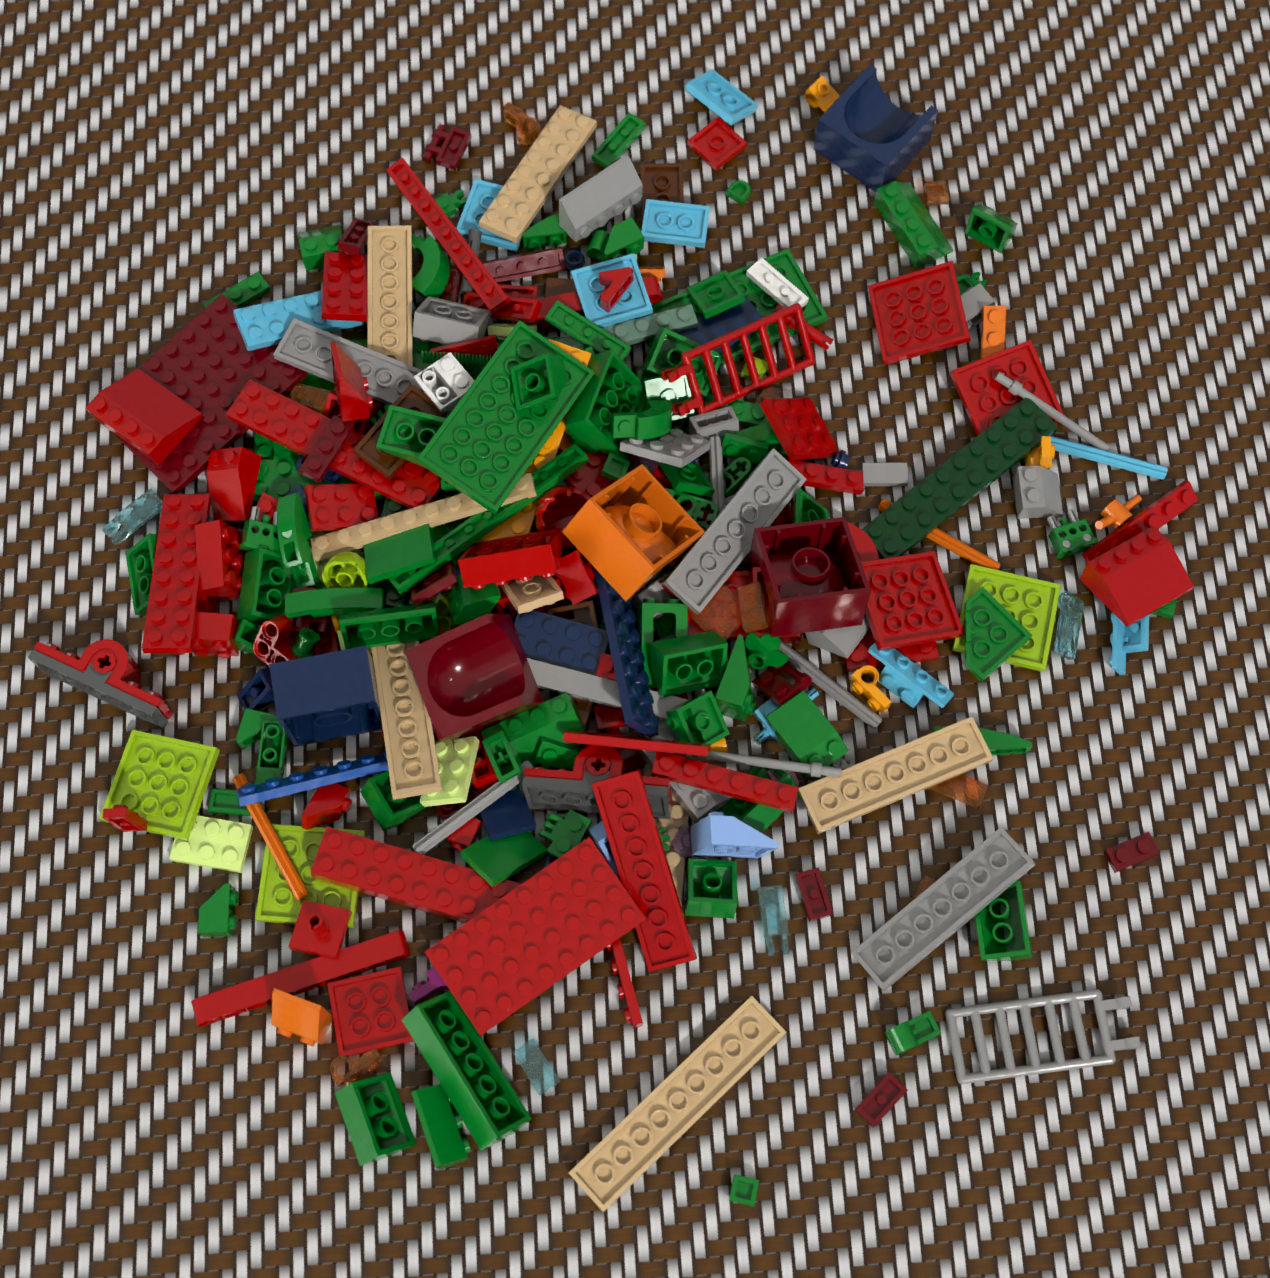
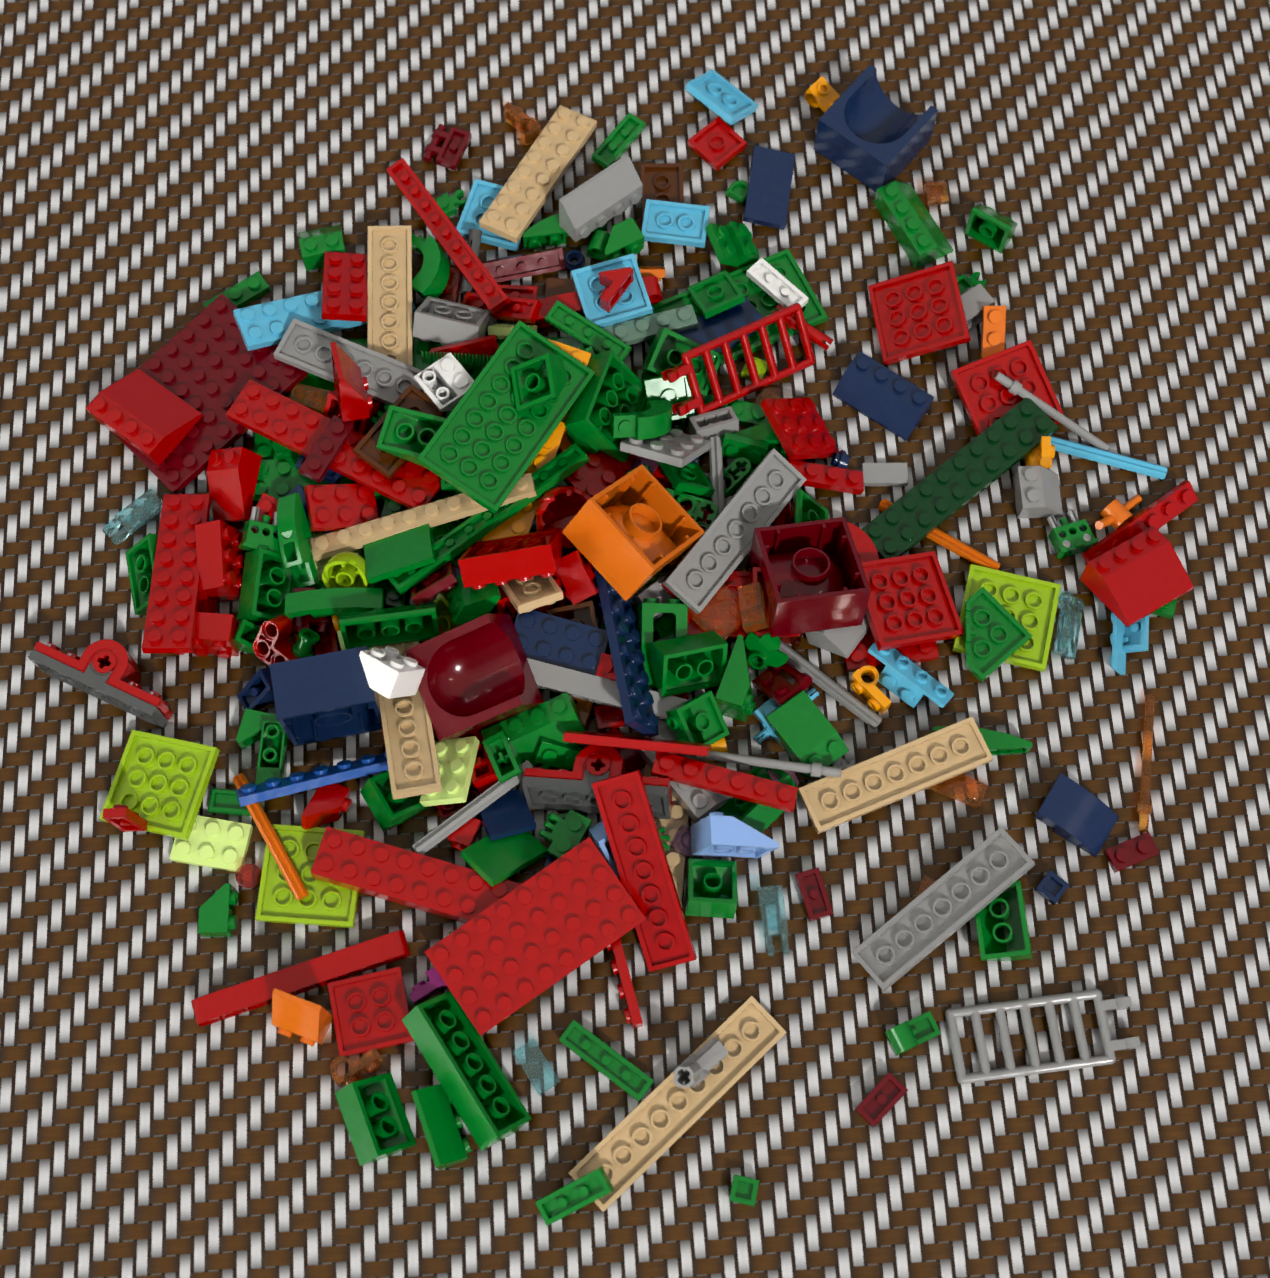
red tile [288,900,352,960] -> none
dark red plate [337,218,375,255] -> none
green plate [600,452,630,482] -> none
none -> clear red tile [236,863,262,888]
none -> white slope [359,646,425,699]
none -> green plate [535,1166,614,1226]
none -> green plate [559,1020,654,1102]
none -> light grey piece [673,1037,728,1088]
none -> green plate [705,221,760,268]
none -> dark blue tile [743,145,795,230]
none -> dark blue slope [833,351,934,441]
none -> dark blue slope [1034,773,1119,857]
none -> dark blue plate [1034,870,1070,905]
none -> clear orange bar [1137,695,1155,833]

